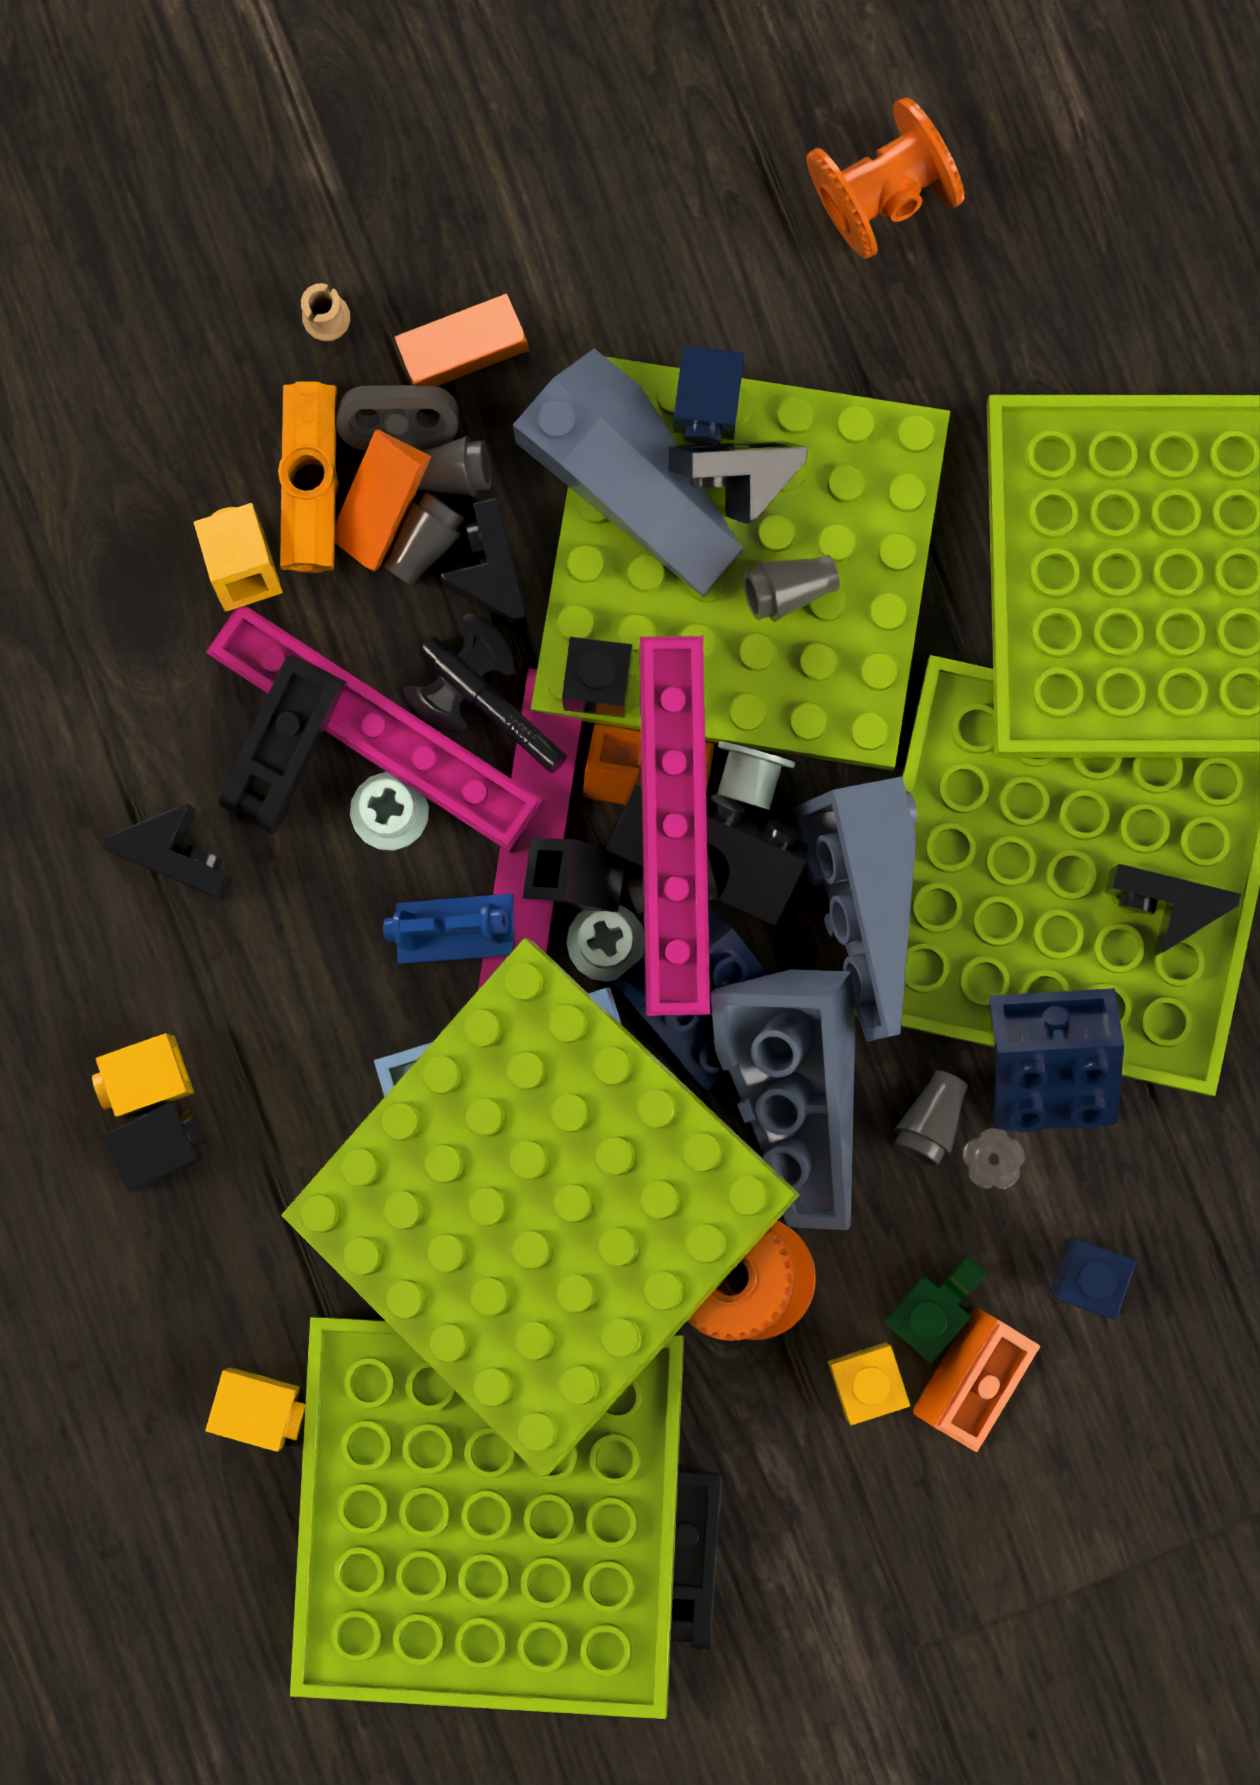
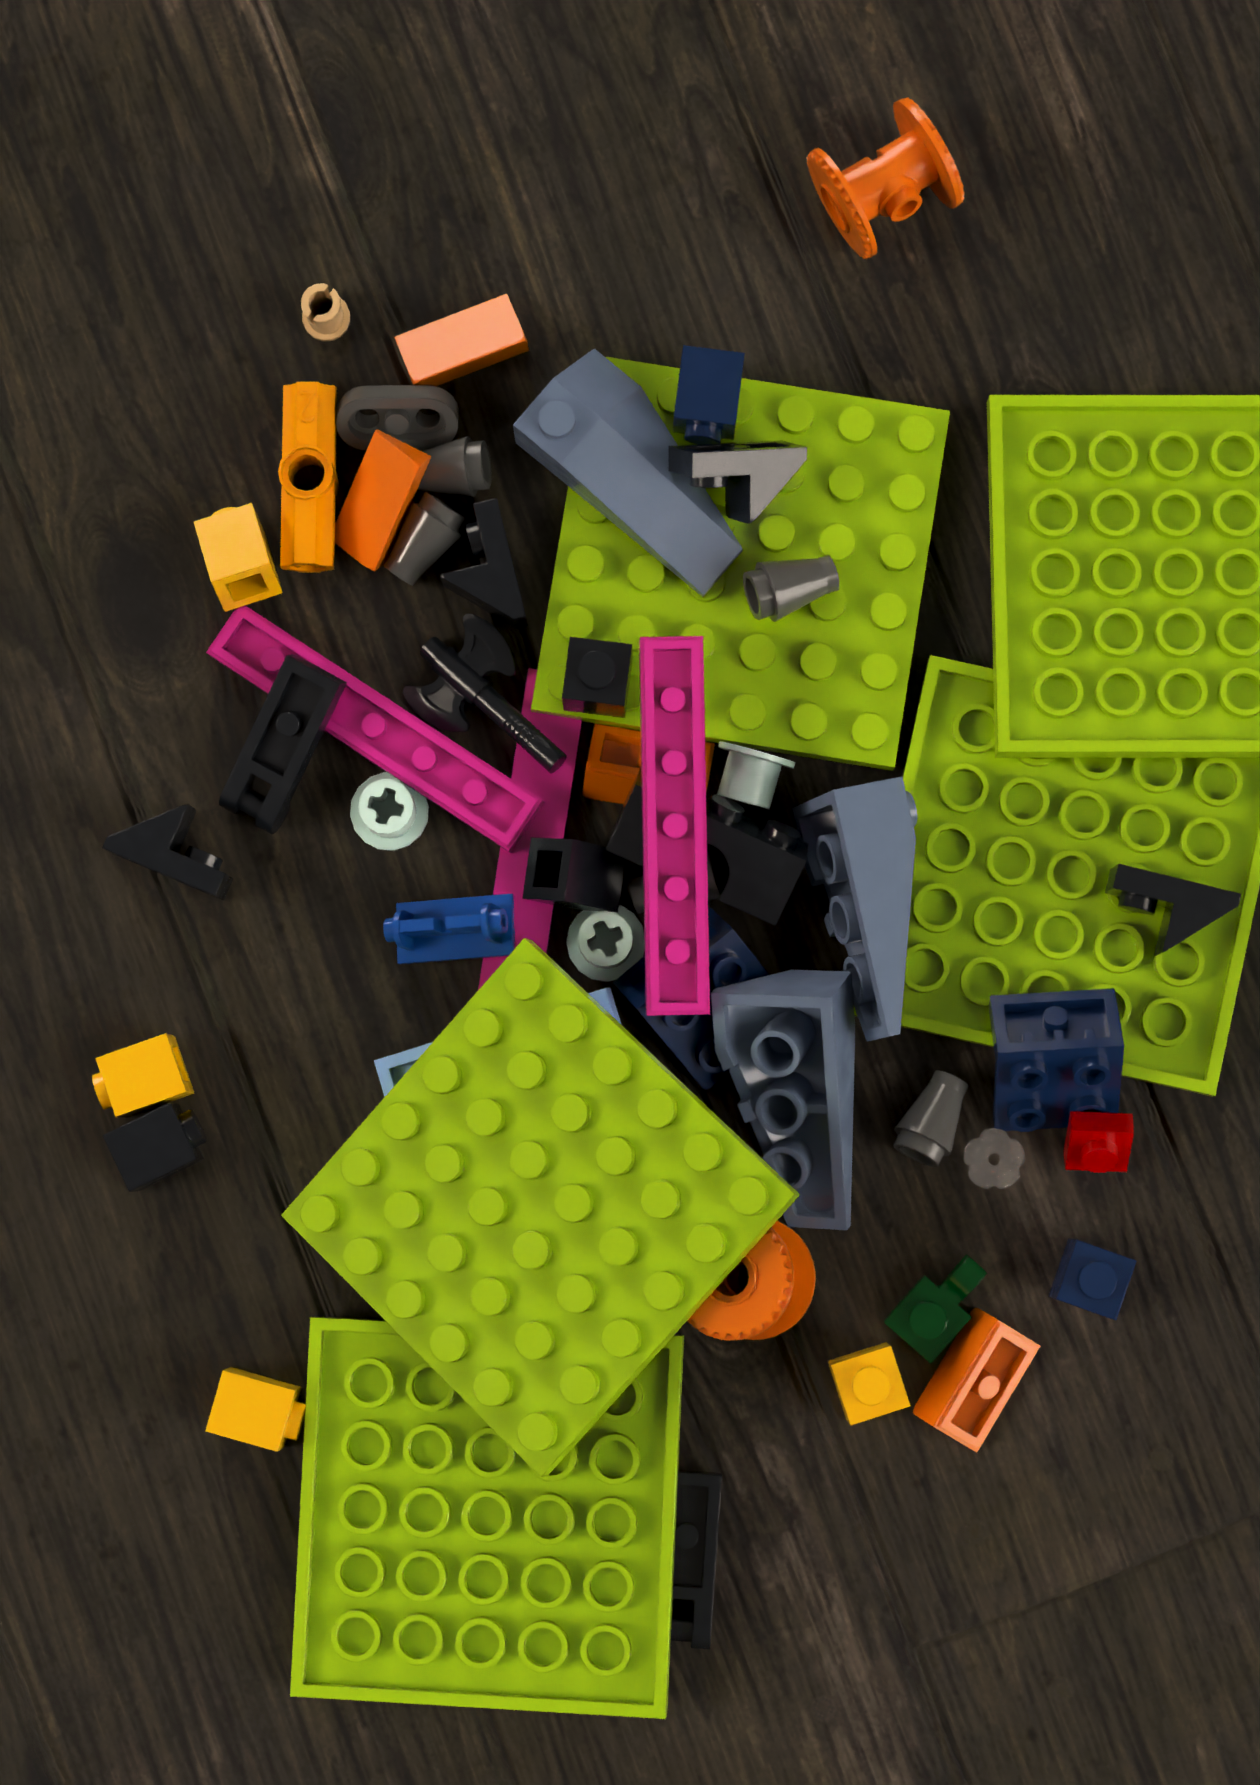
none -> red plate [1064,1111,1134,1173]

